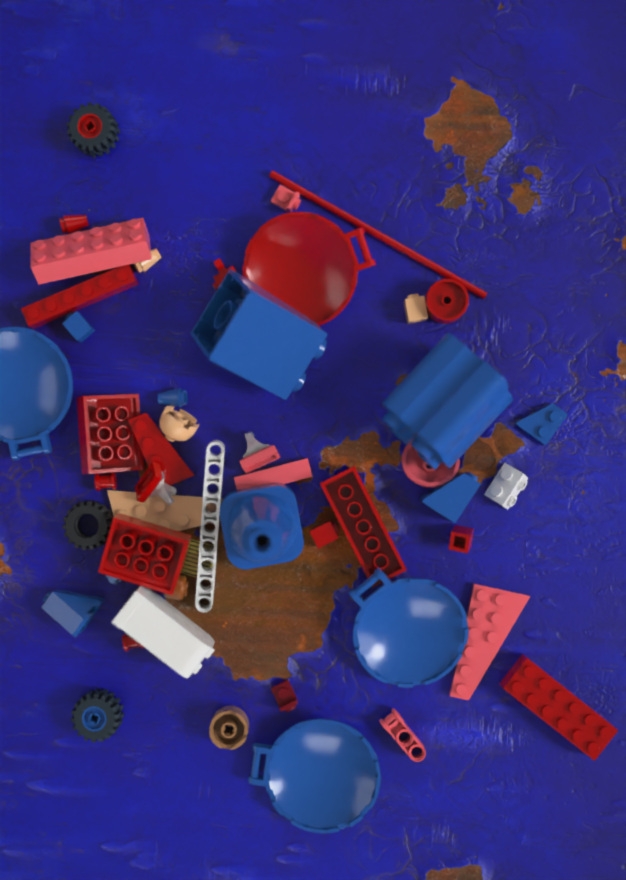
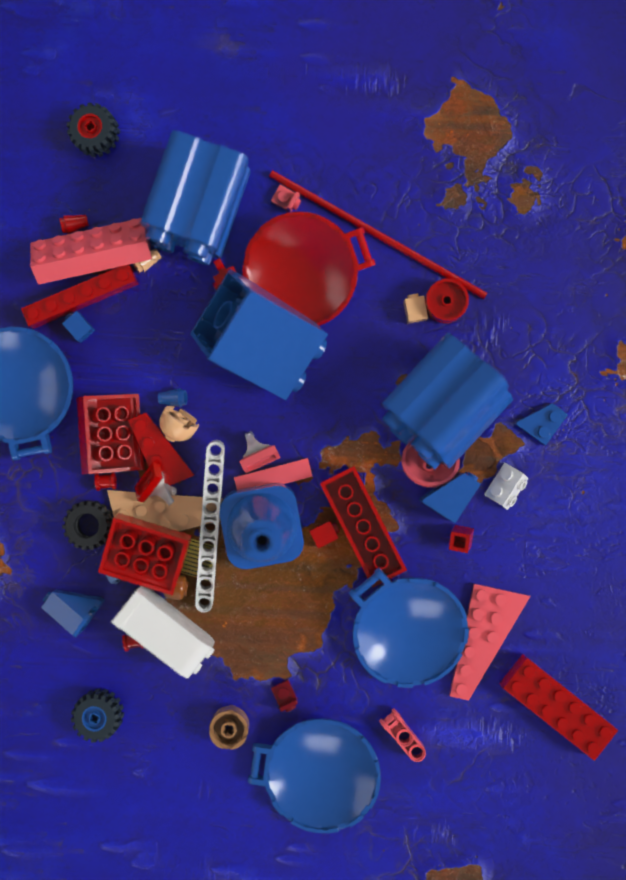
none -> blue brick [140,130,251,266]

